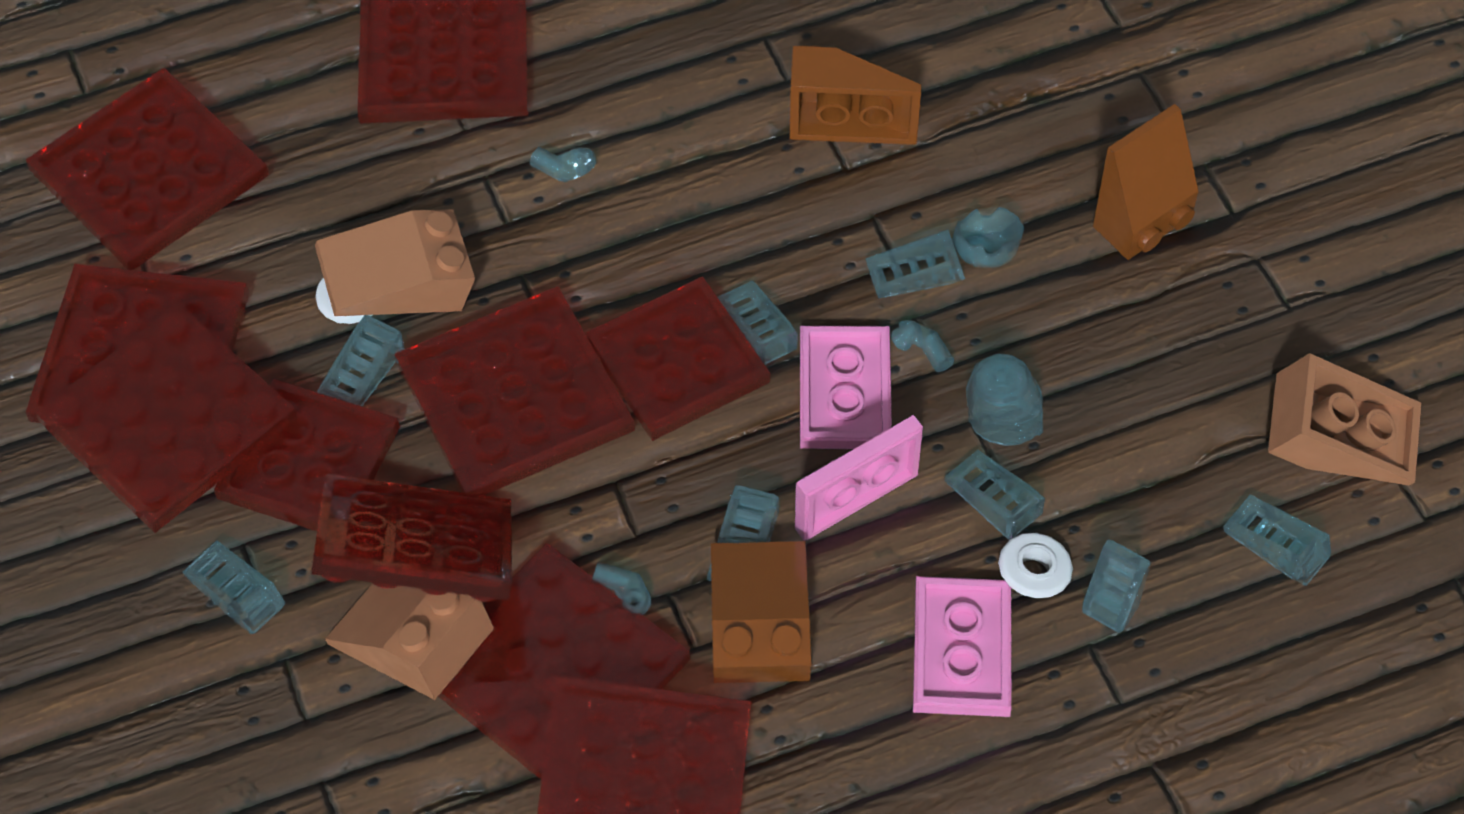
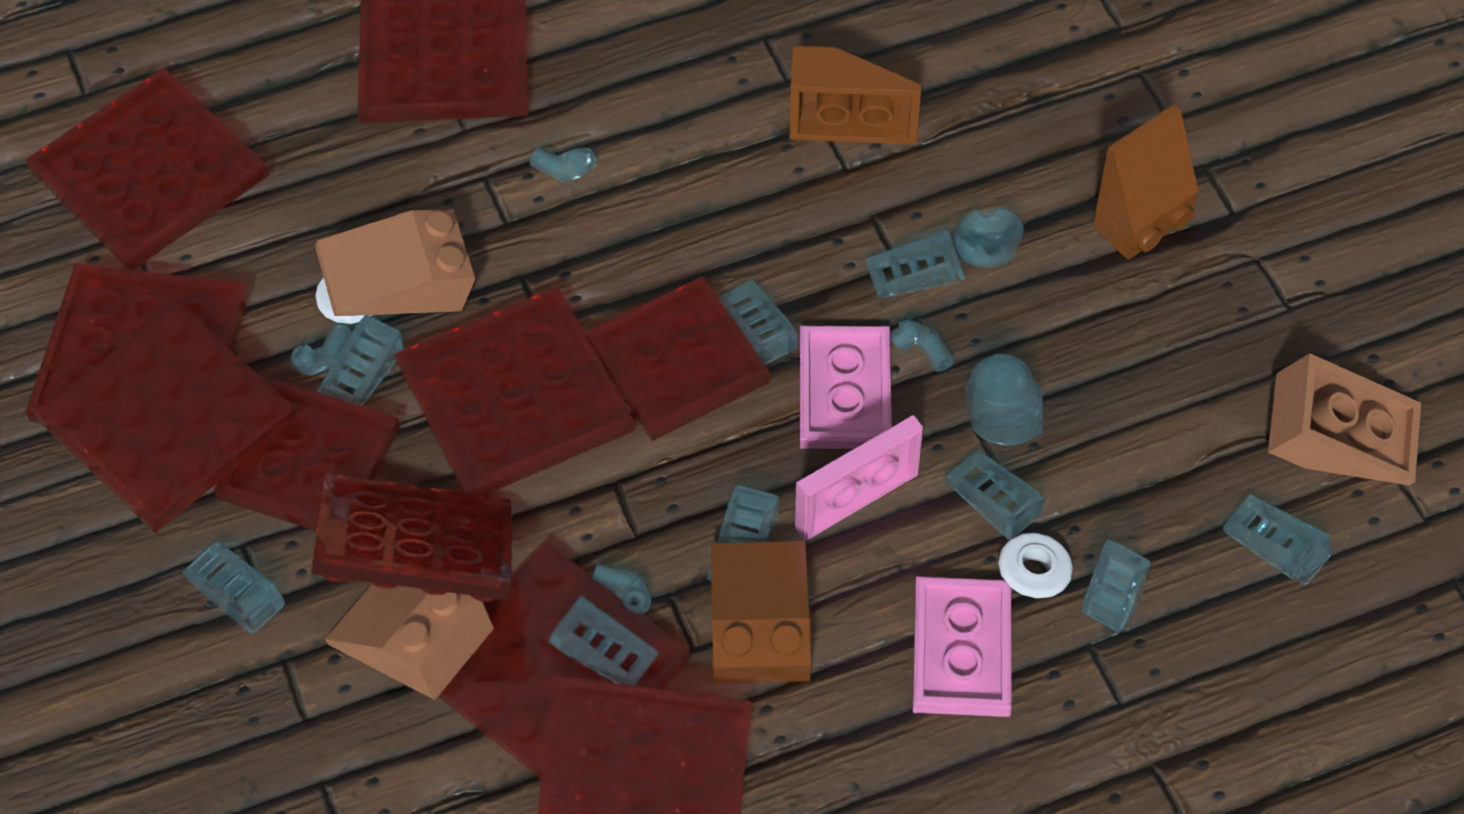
none -> clear light blue arm [291,324,352,376]
none -> clear light blue slope [548,595,659,692]

